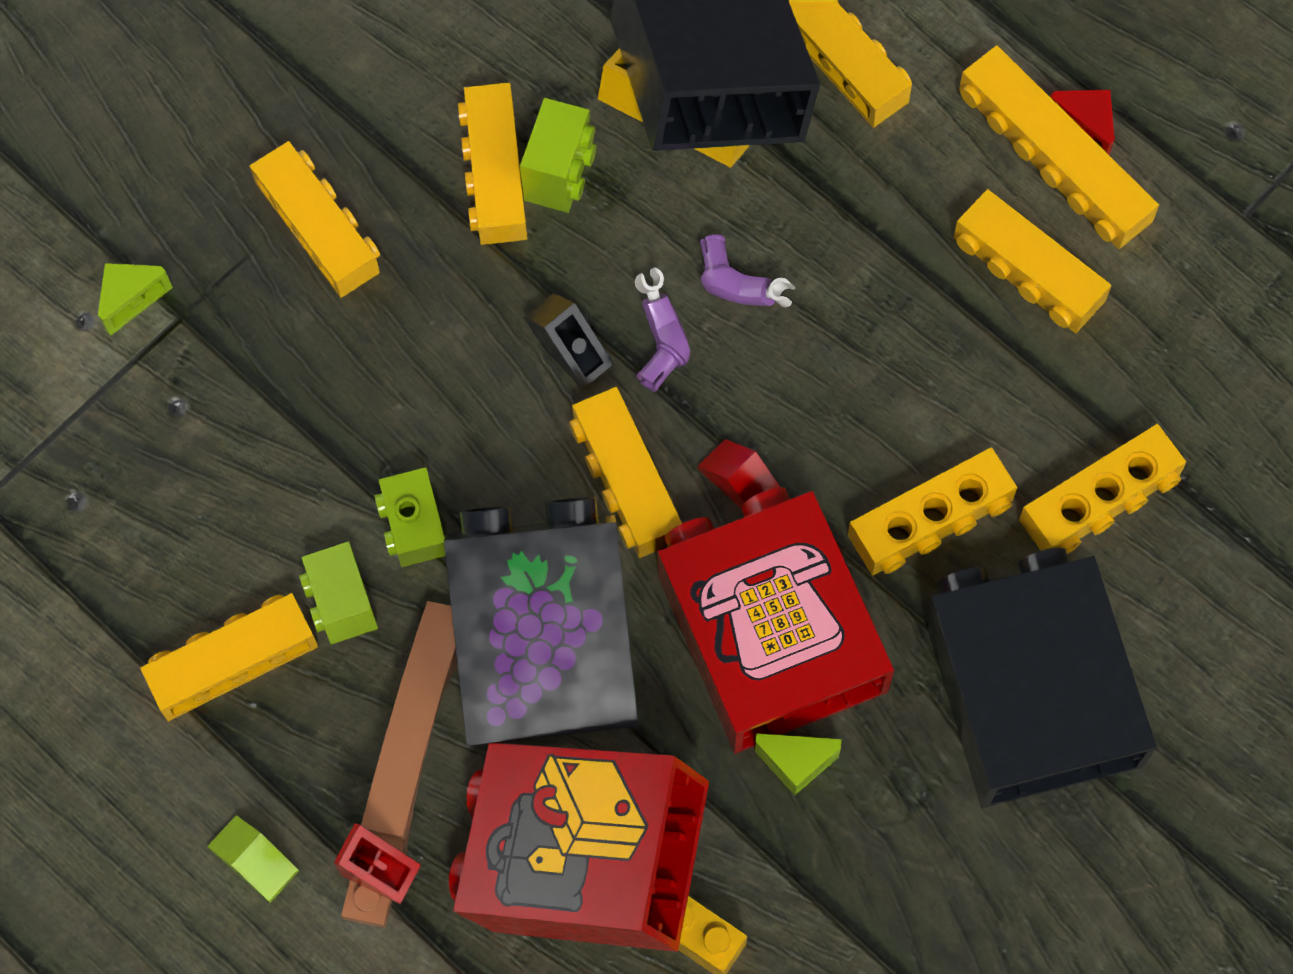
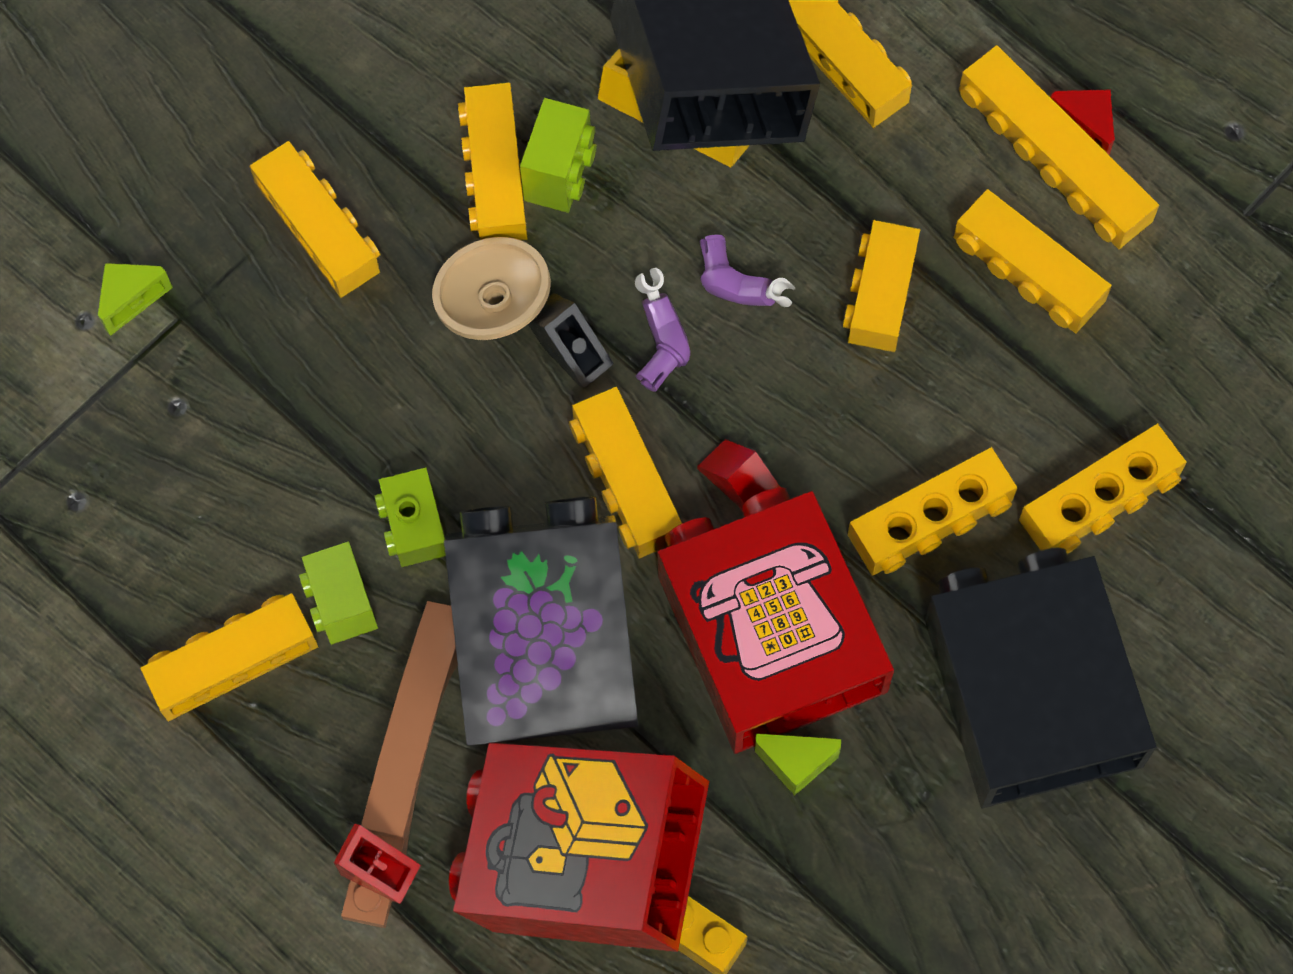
lime slope [207,815,299,903] -> none
none -> tan dish [432,237,551,340]
none -> yellow brick [843,220,920,352]

